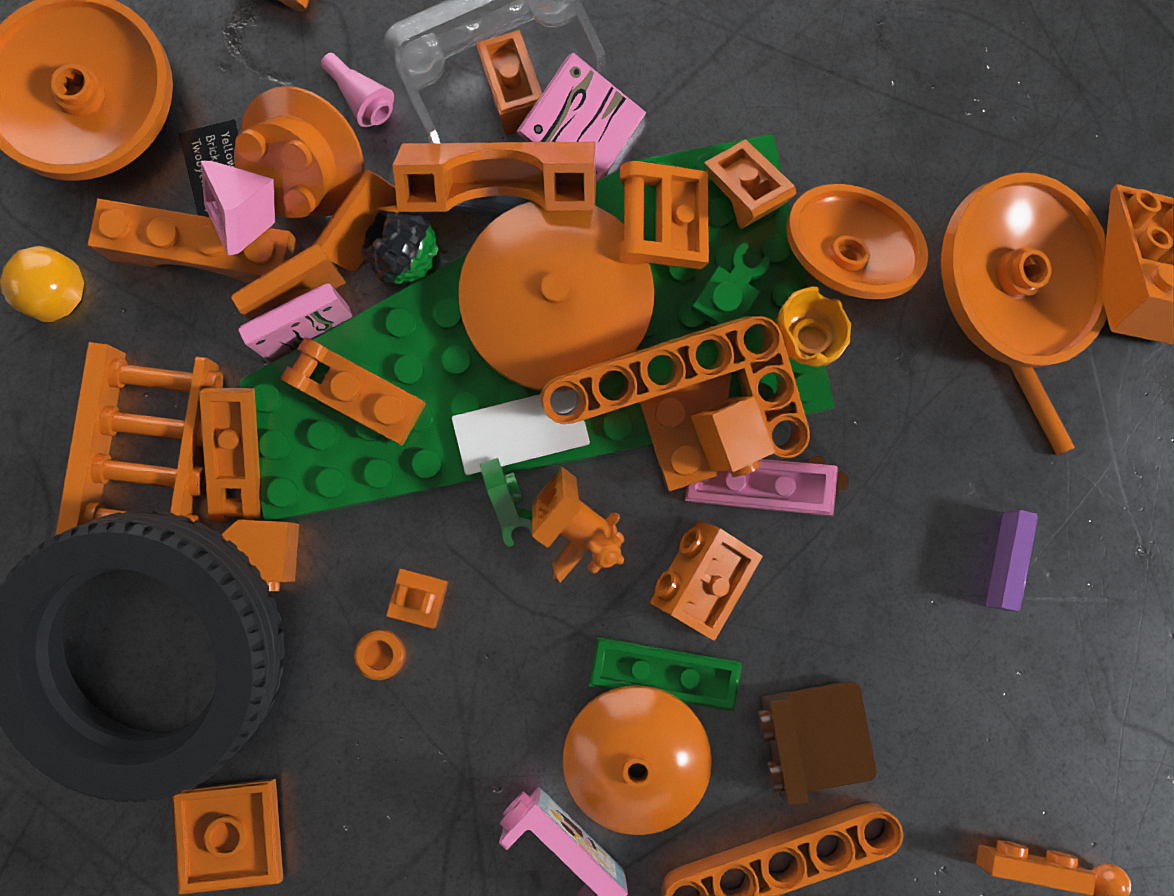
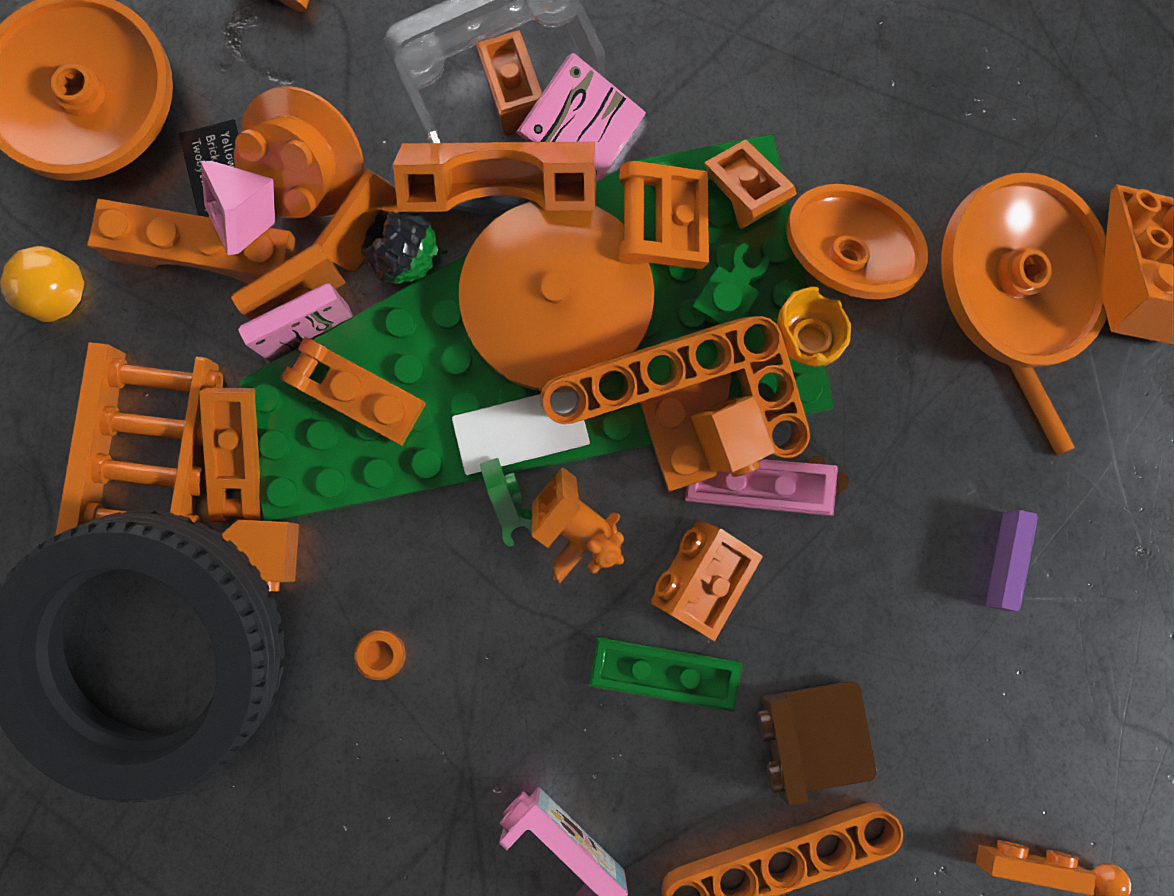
orange plate [172,778,283,895] -> none
bright pink cone [320,53,394,127] -> none
orange tile [386,569,449,629] -> none
orange dish [563,685,712,835] -> none

